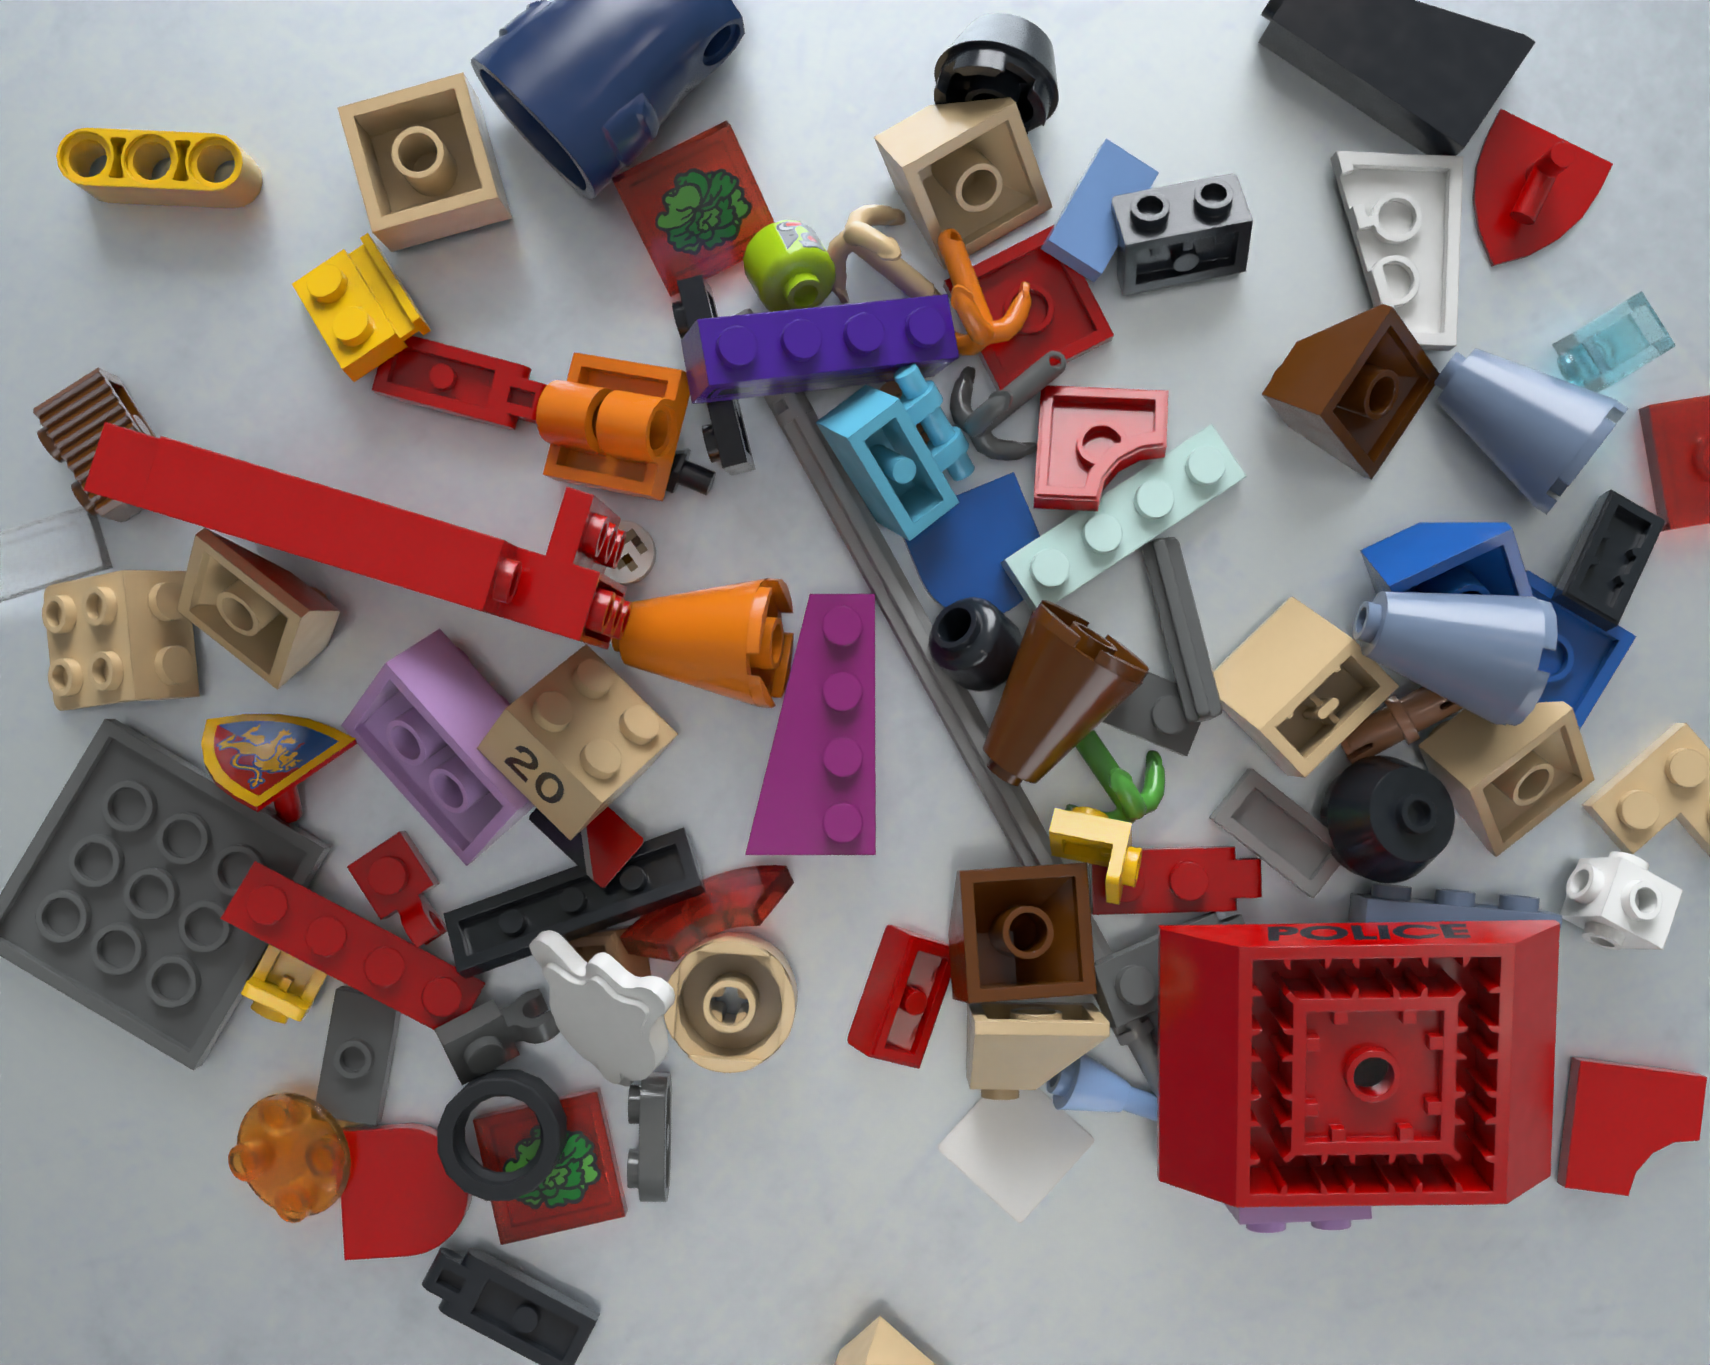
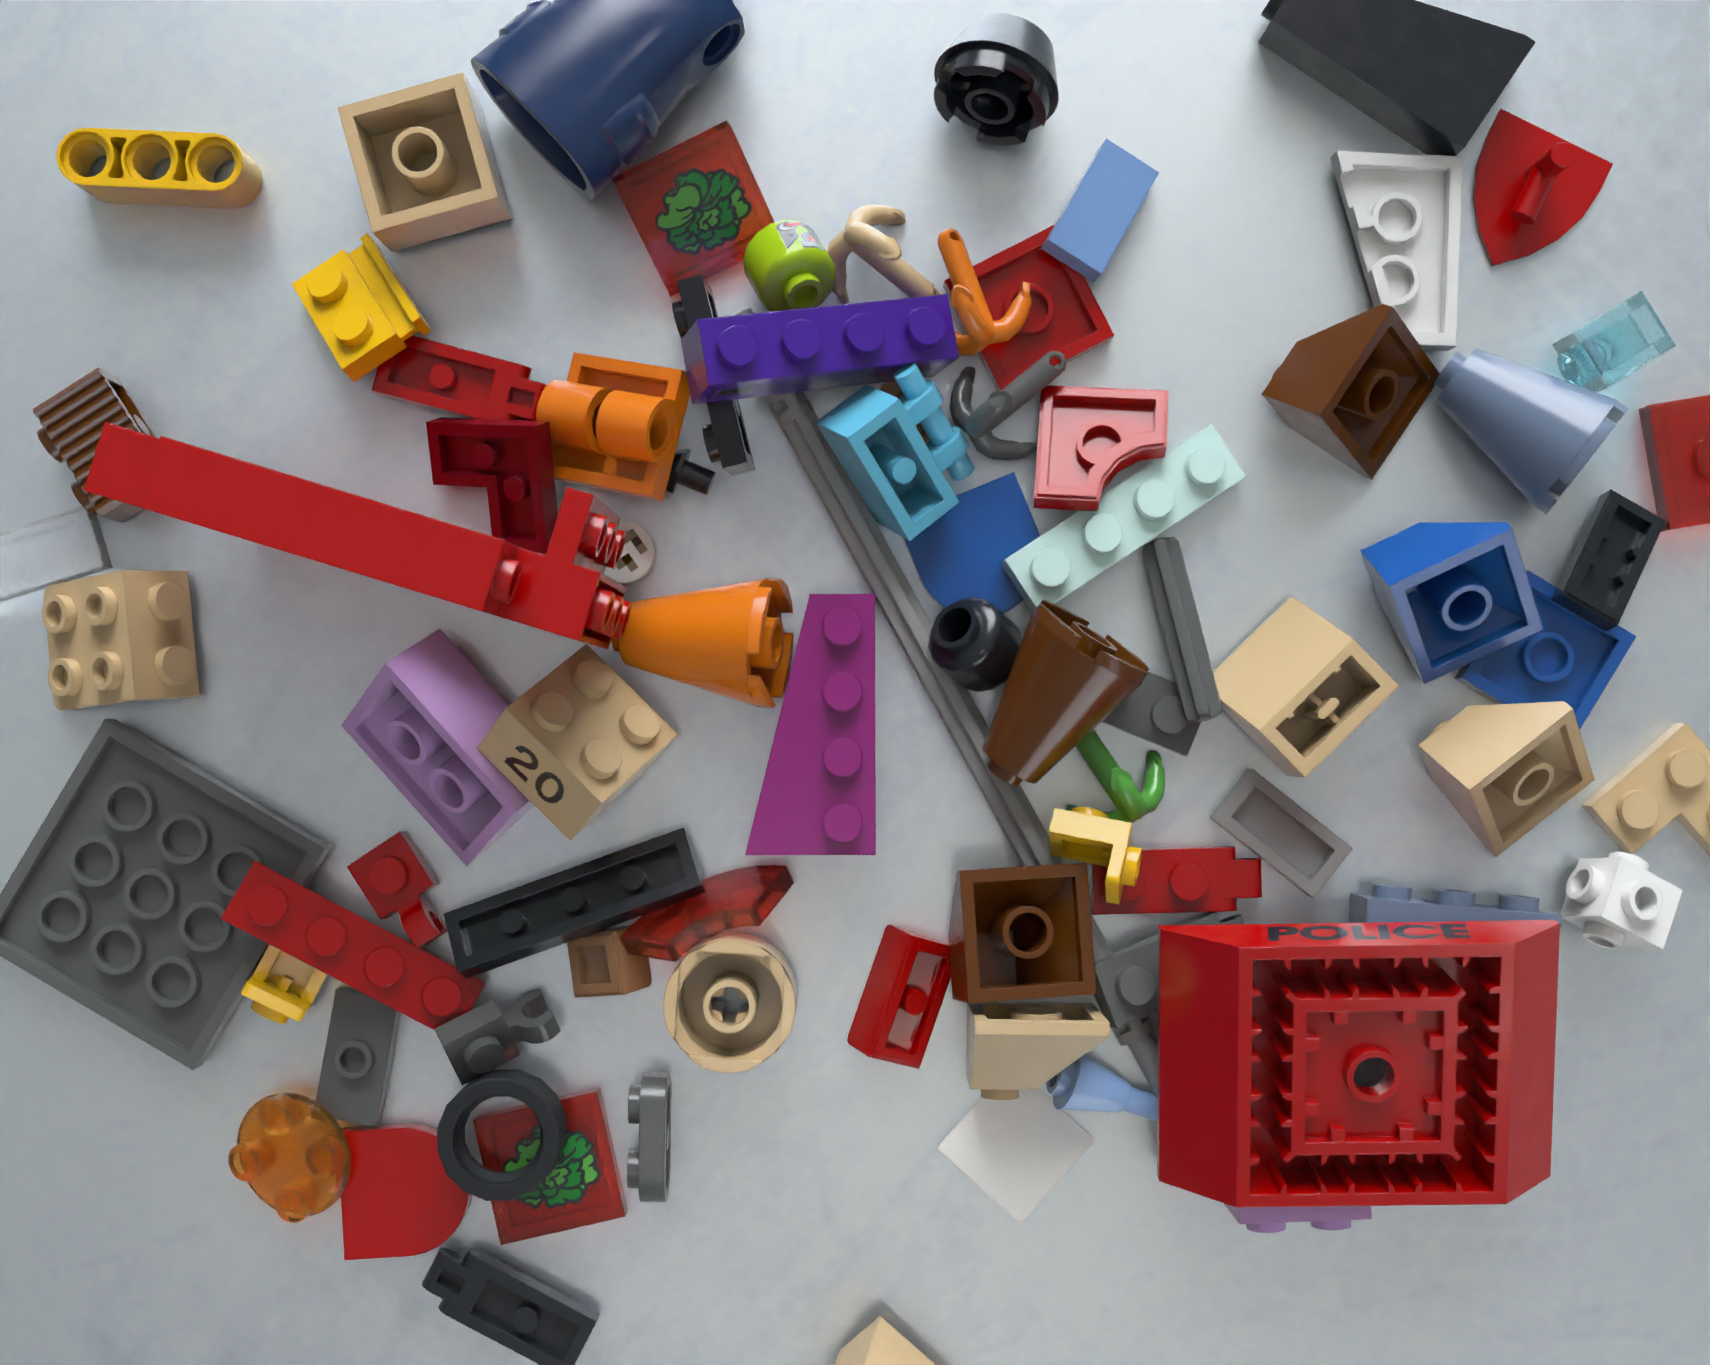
tan slope [177,528,340,690] -> none
shield [201,714,357,823] -> none
red sticker [529,807,644,888] -> none
white tile [529,930,675,1086] -> none
tan slope [874,97,1053,270] -> none
black bracket [1111,173,1253,295] -> none
black cone [1320,755,1455,883] -> none
nougat pin [1341,686,1465,764] -> none
sand blue cone [1353,591,1558,726] -> none
red tile [1557,1057,1707,1196] -> none
none -> dark red plate [426,417,558,553]

